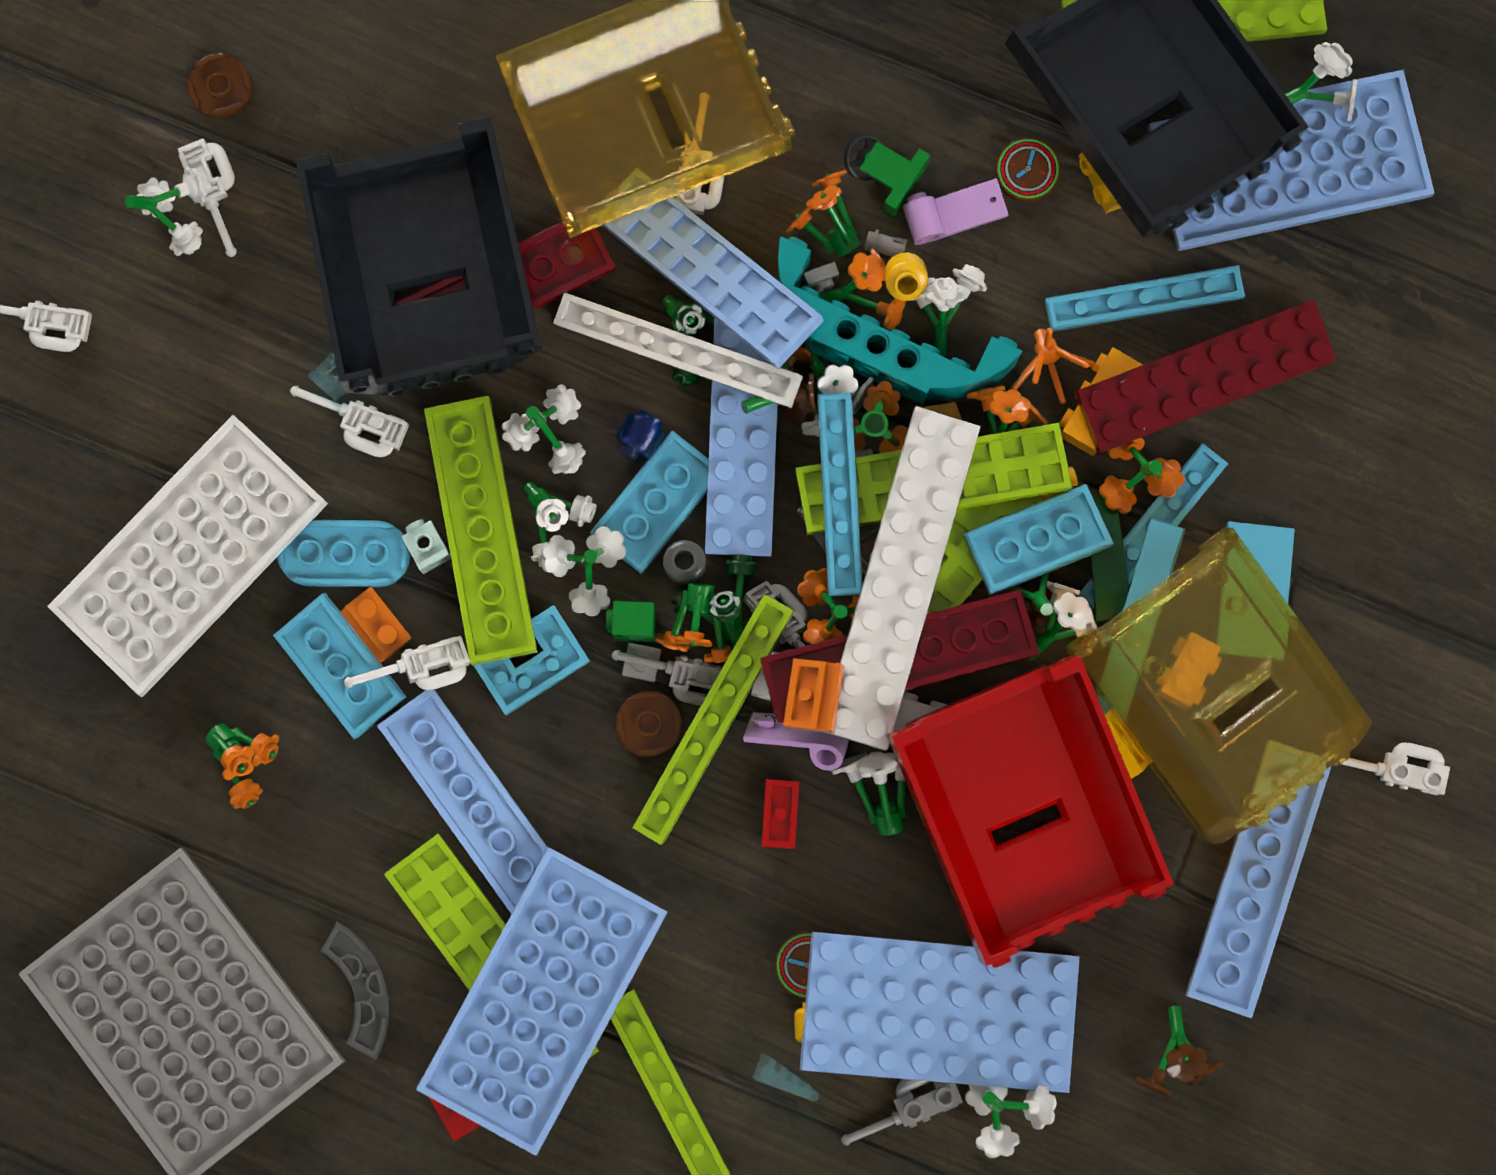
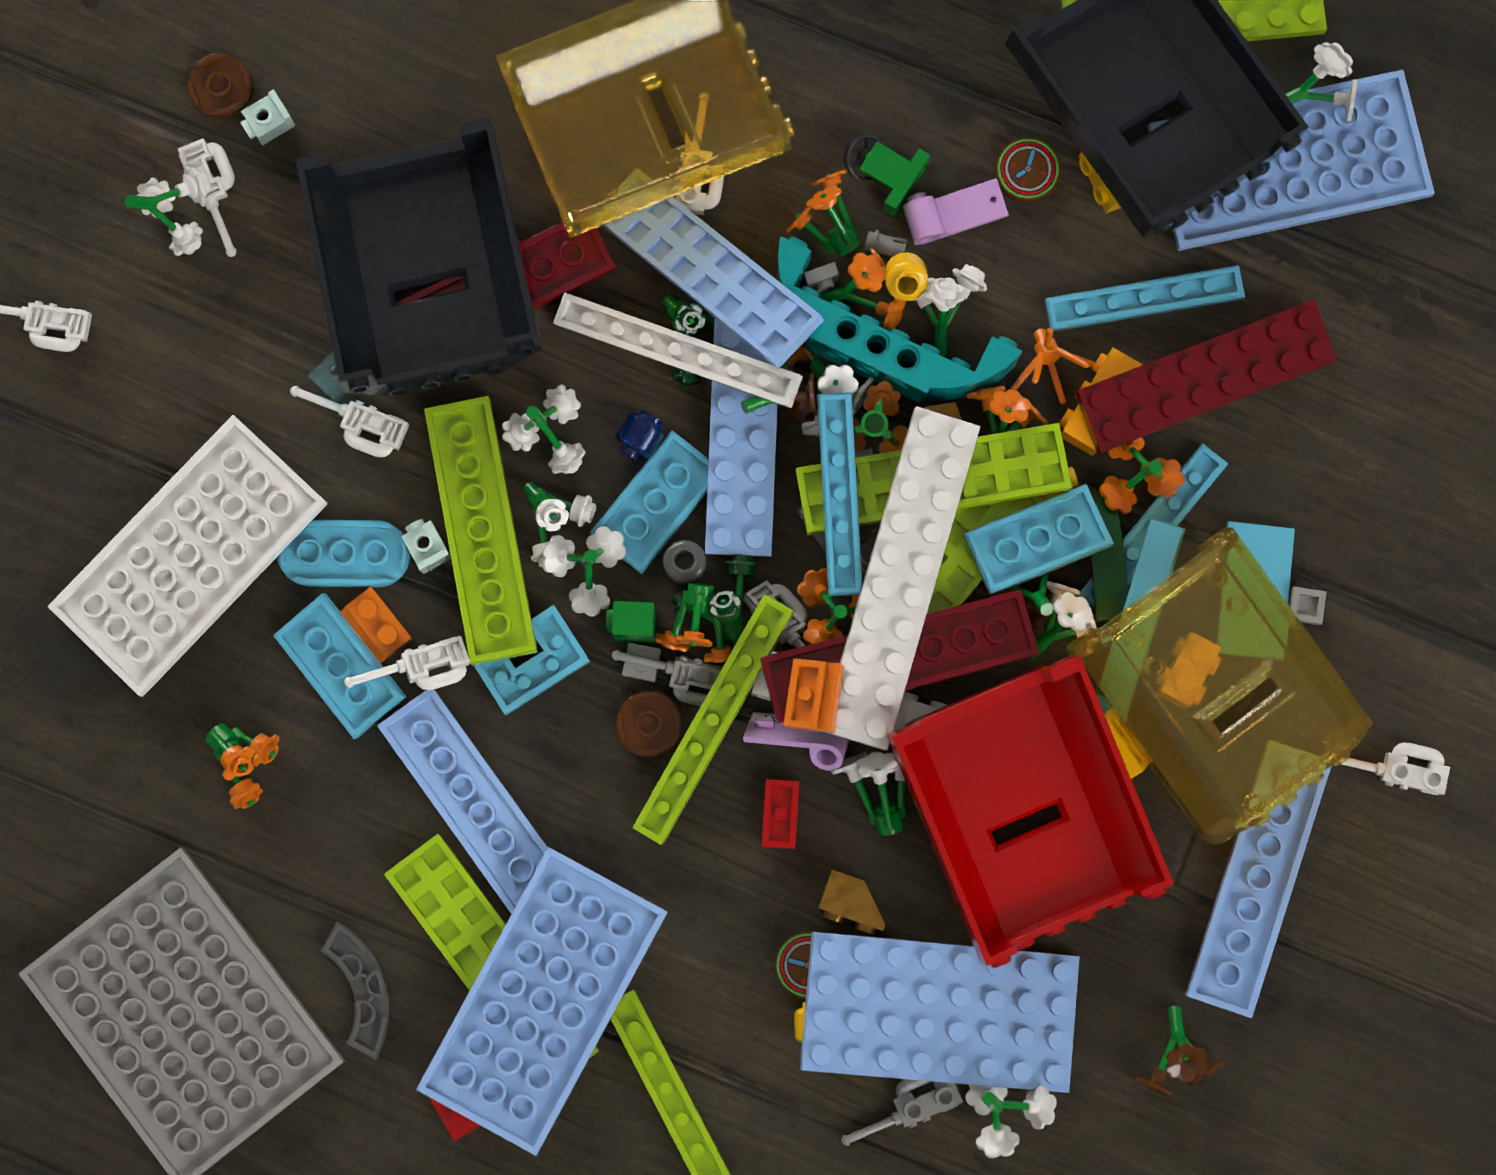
clear light blue slope [753,1052,820,1102] -> none
none -> light aqua brick [240,89,296,146]
none -> pearl gold slope [818,870,885,935]
none -> light grey plate [1287,586,1327,626]

